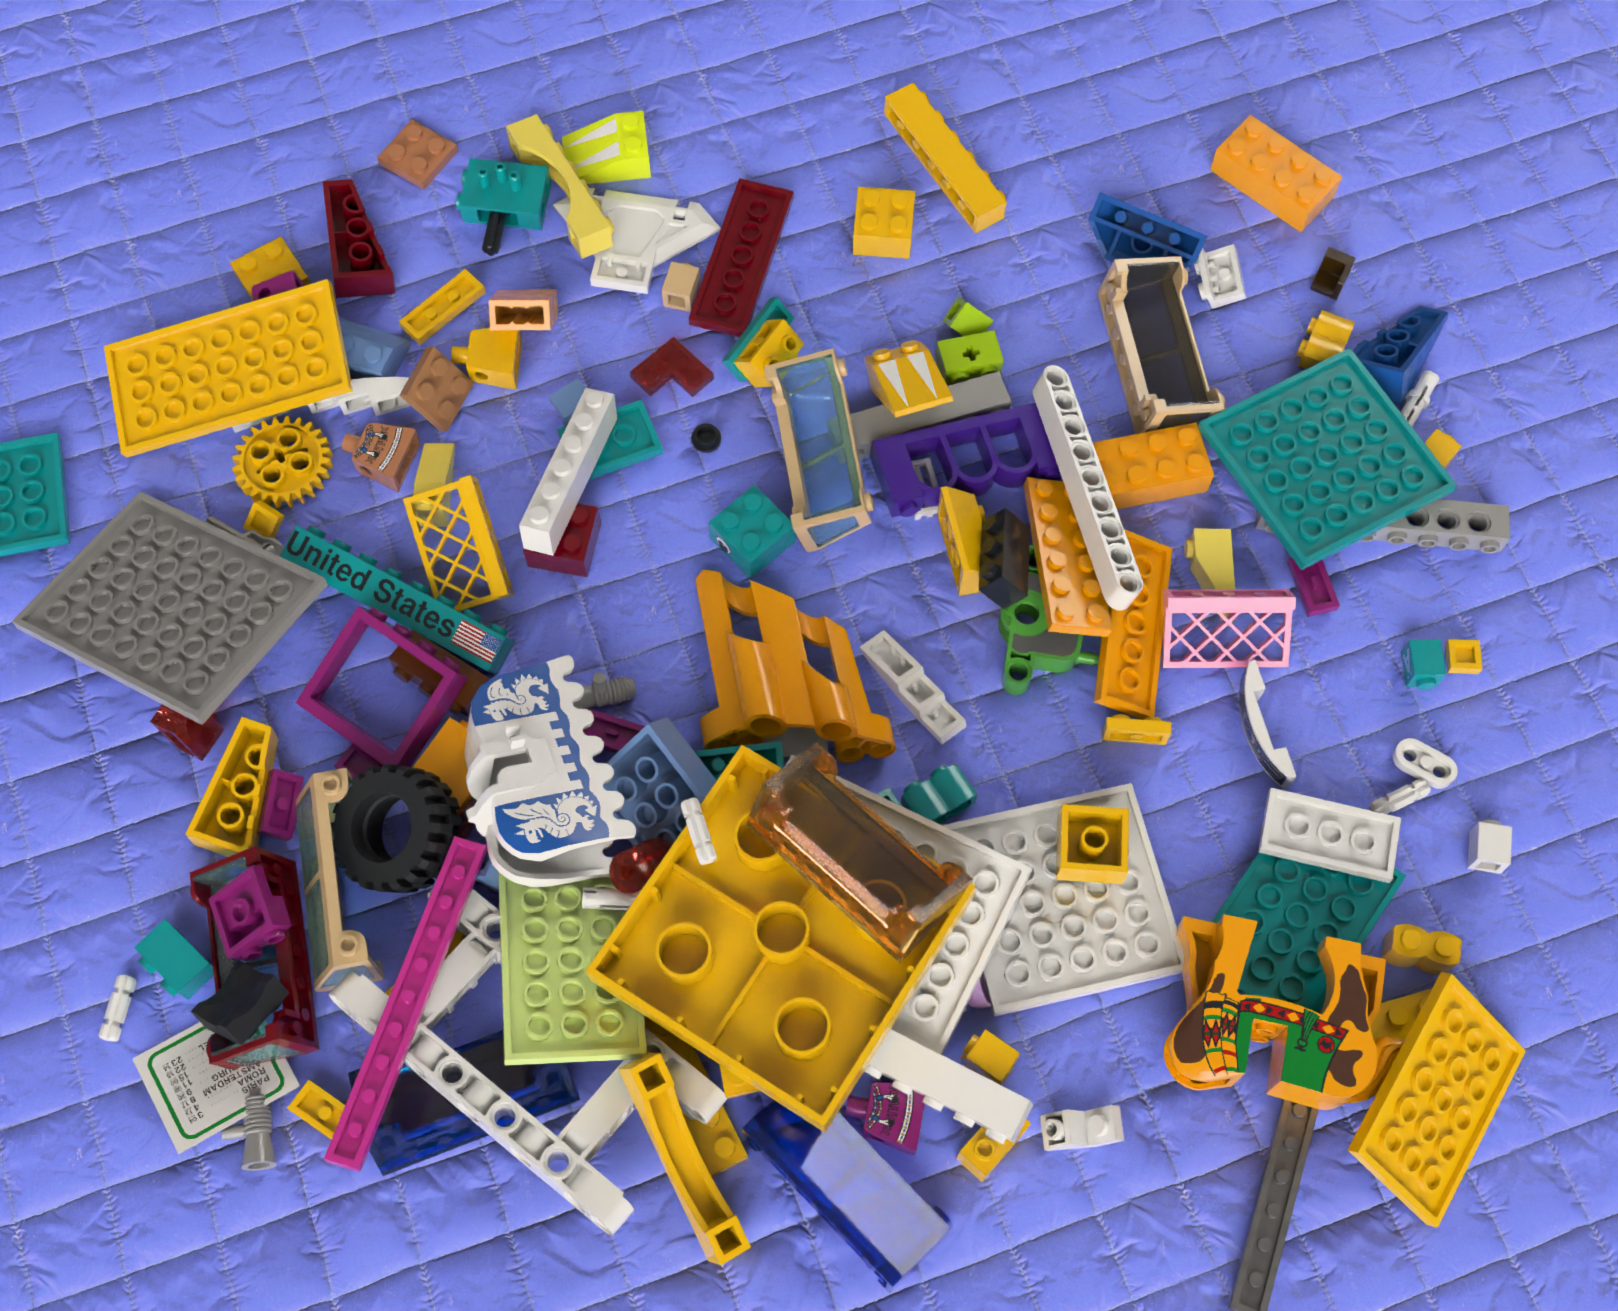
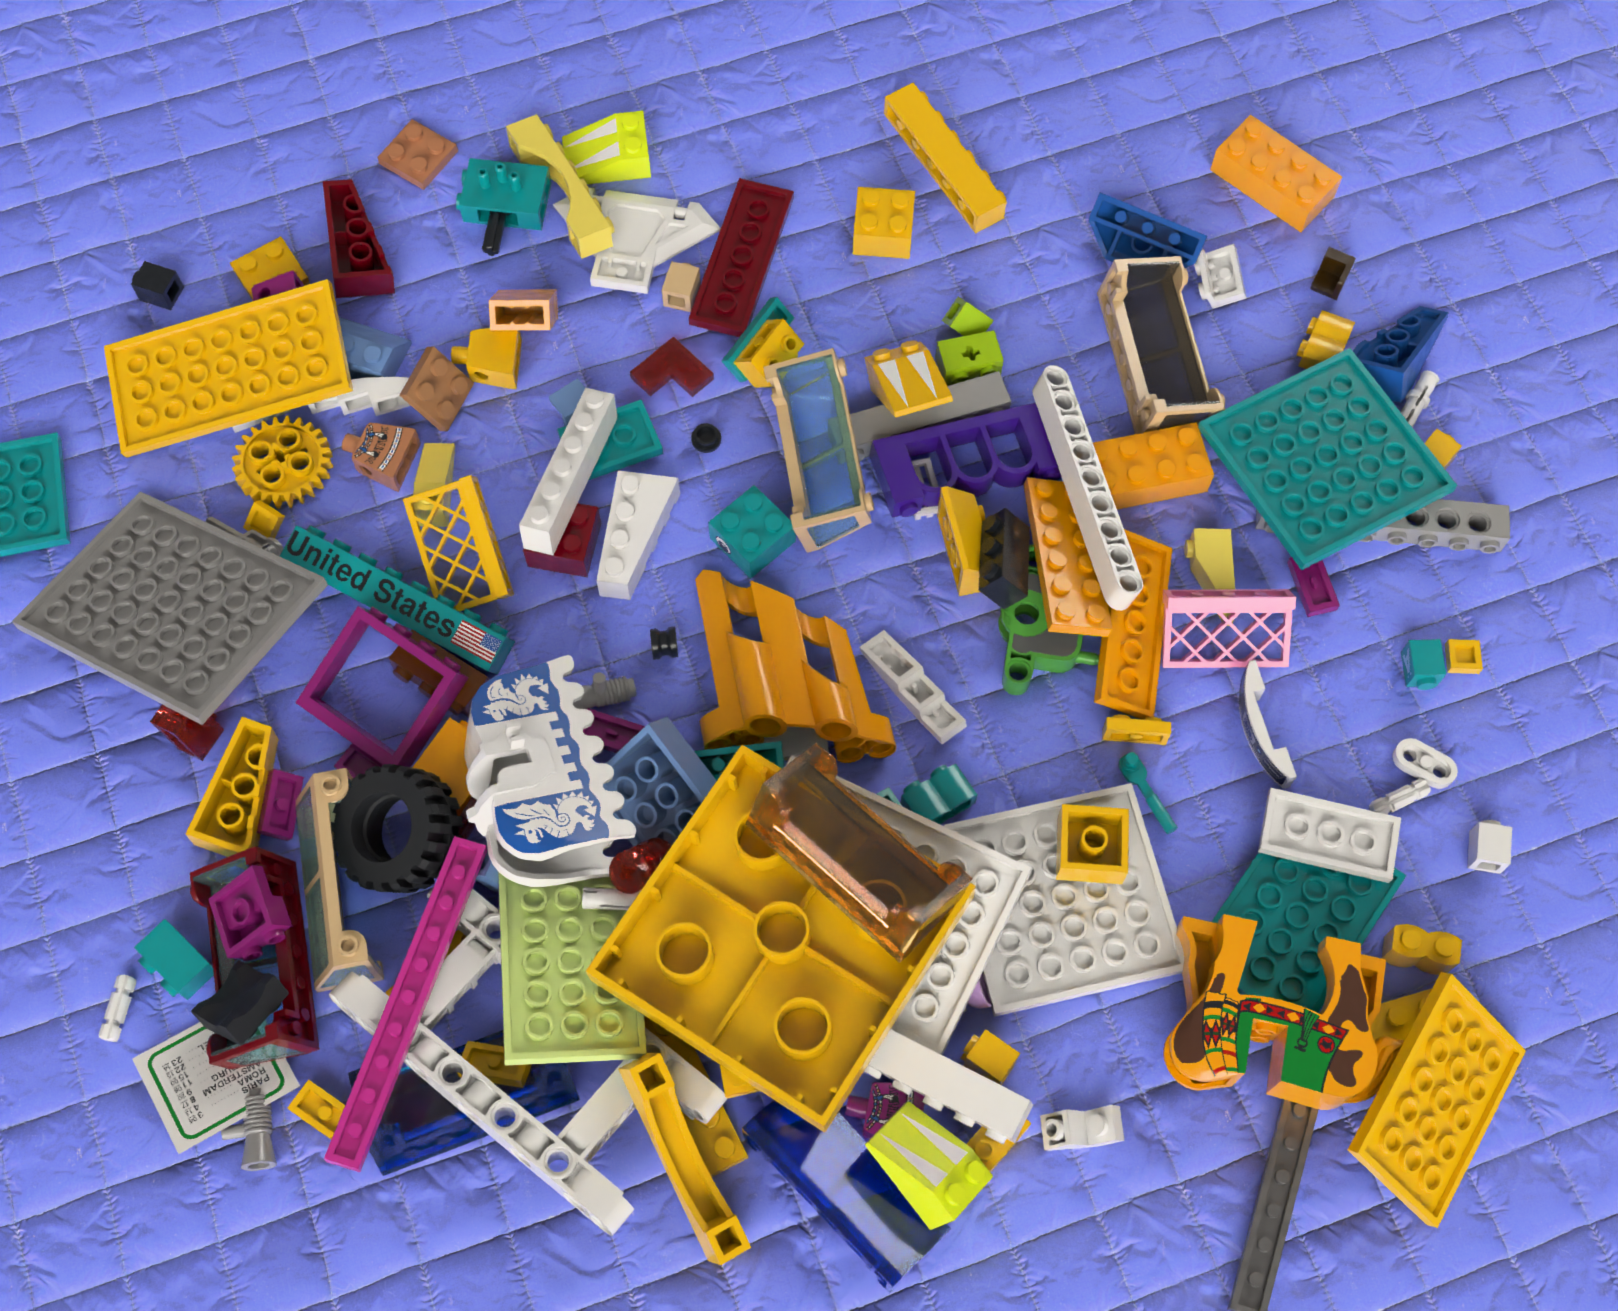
yellow plate [399,269,486,345] -> none
white axle [681,797,717,865] -> none
none -> black brick [131,261,184,310]
none -> yellow plate [457,1041,532,1088]
none -> white wedge [596,470,680,600]
none -> black wheel [650,626,678,660]
none -> neon yellow slope [864,1101,993,1230]
none -> teal piece [1118,752,1178,834]

